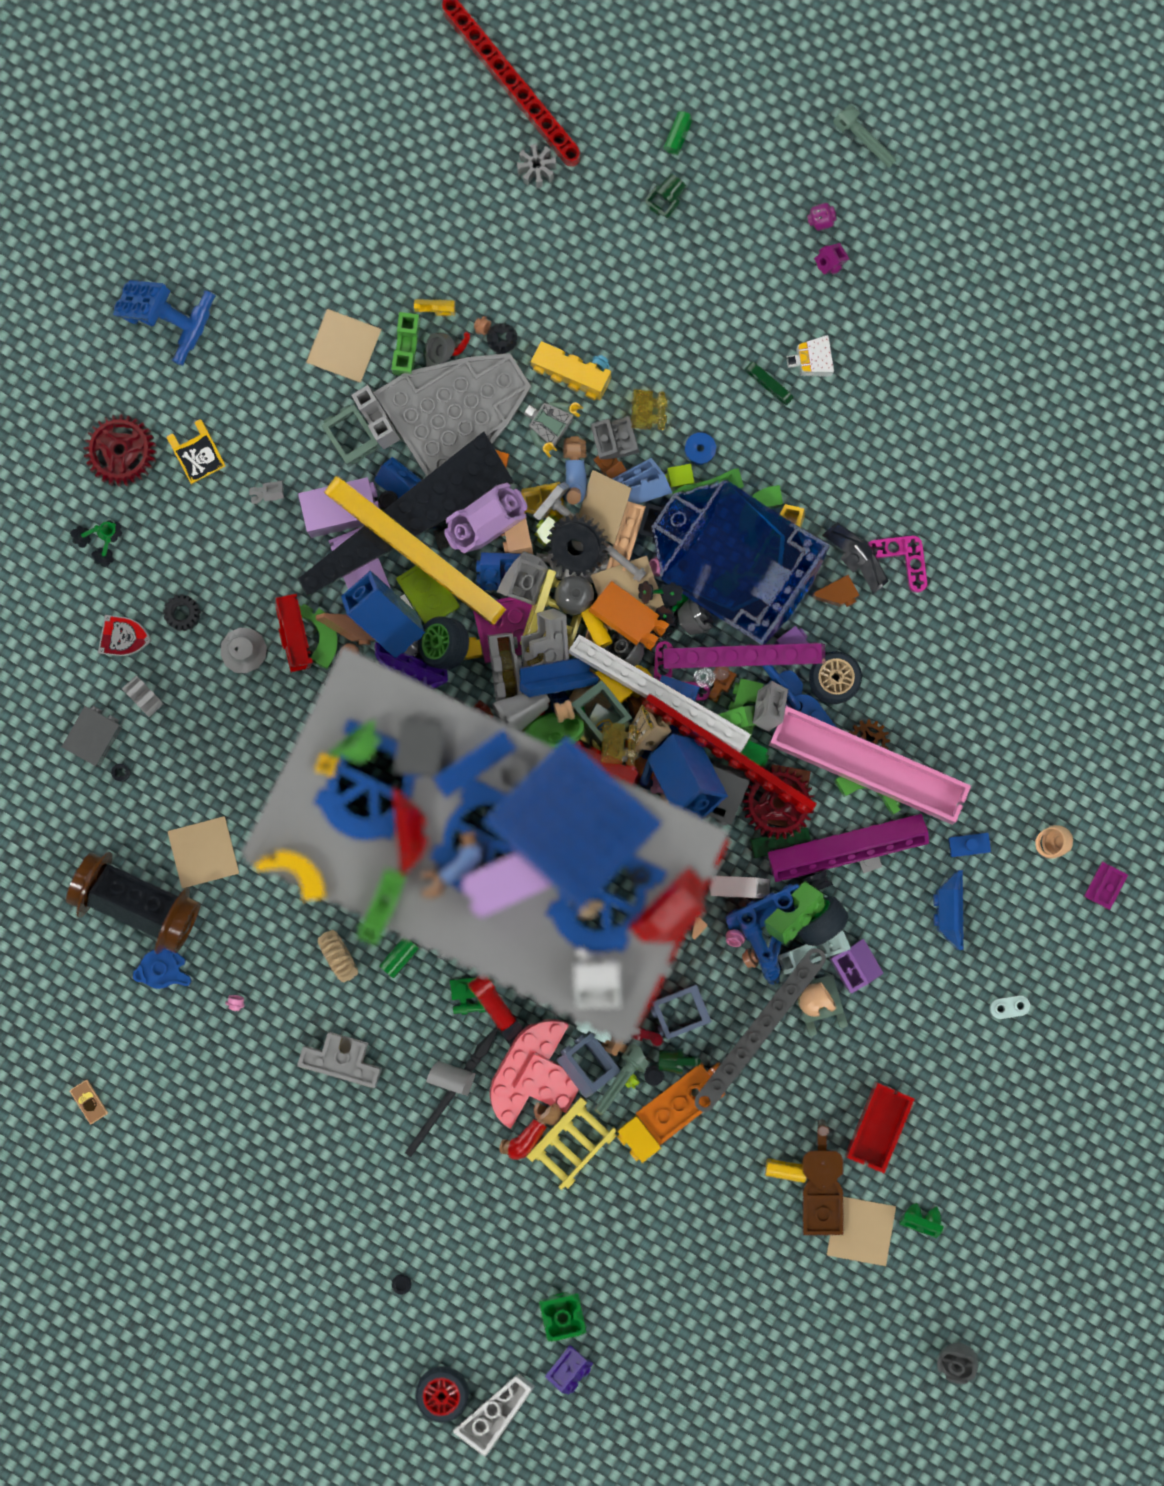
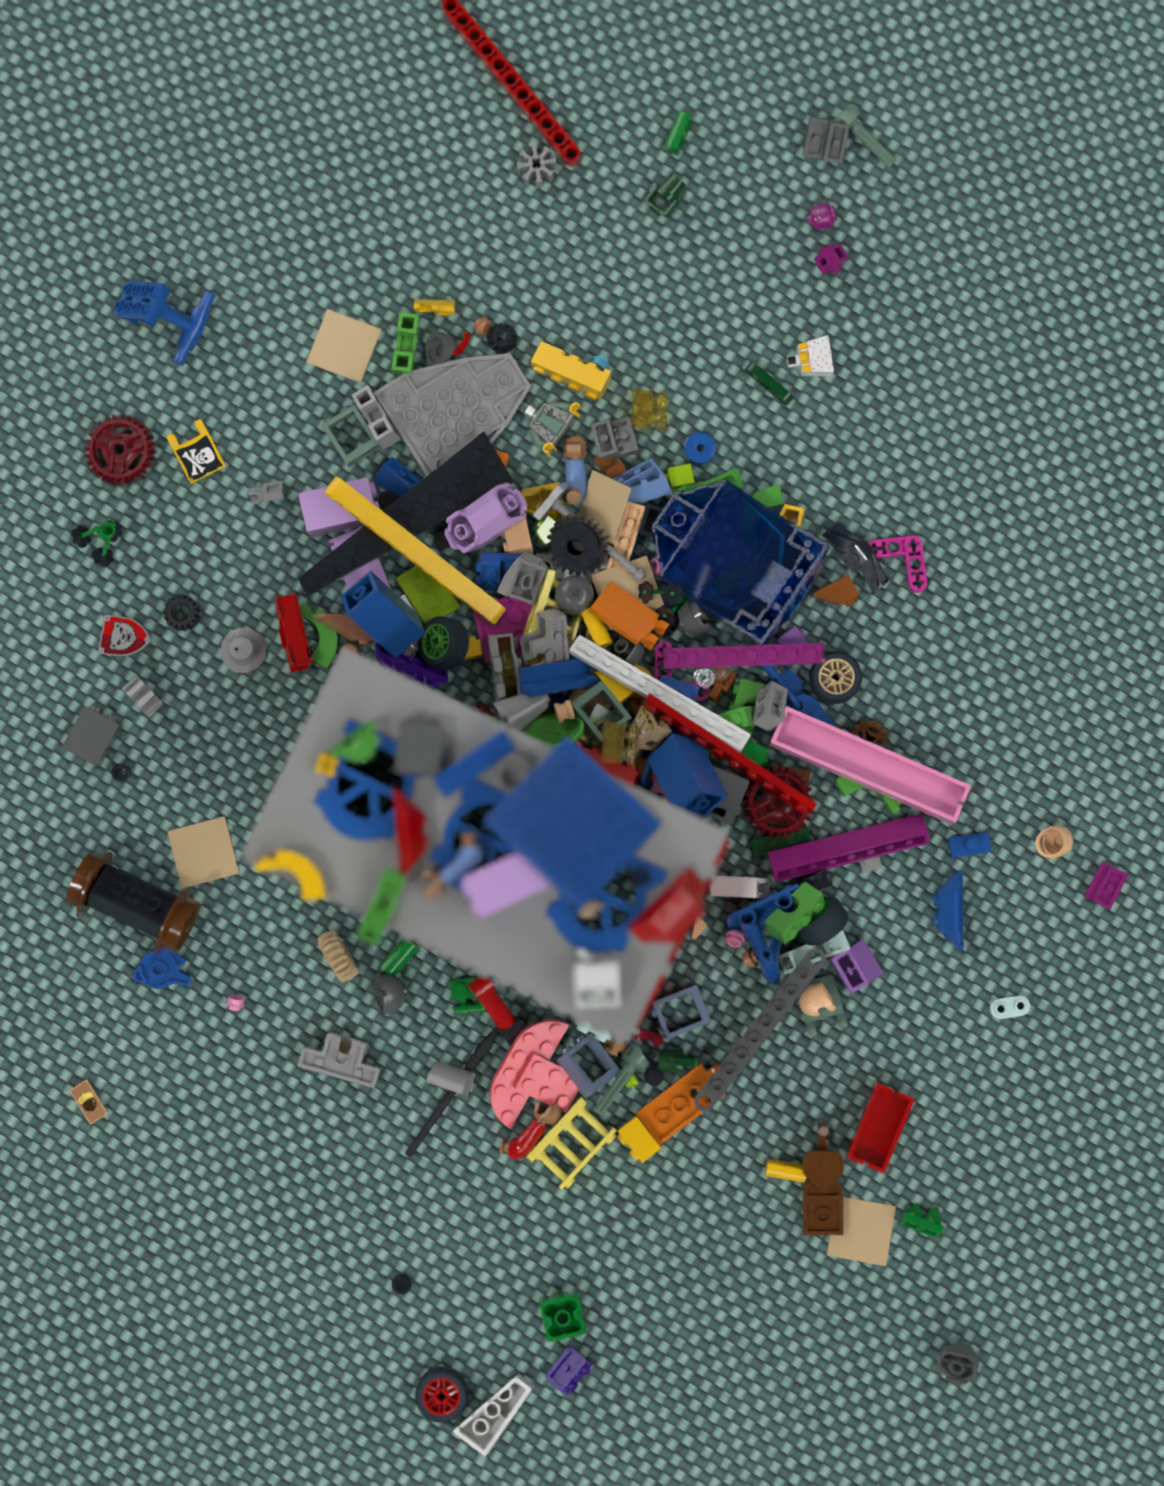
none -> dark grey cylinder [373,974,407,1015]
none -> dark grey slope [802,116,850,164]

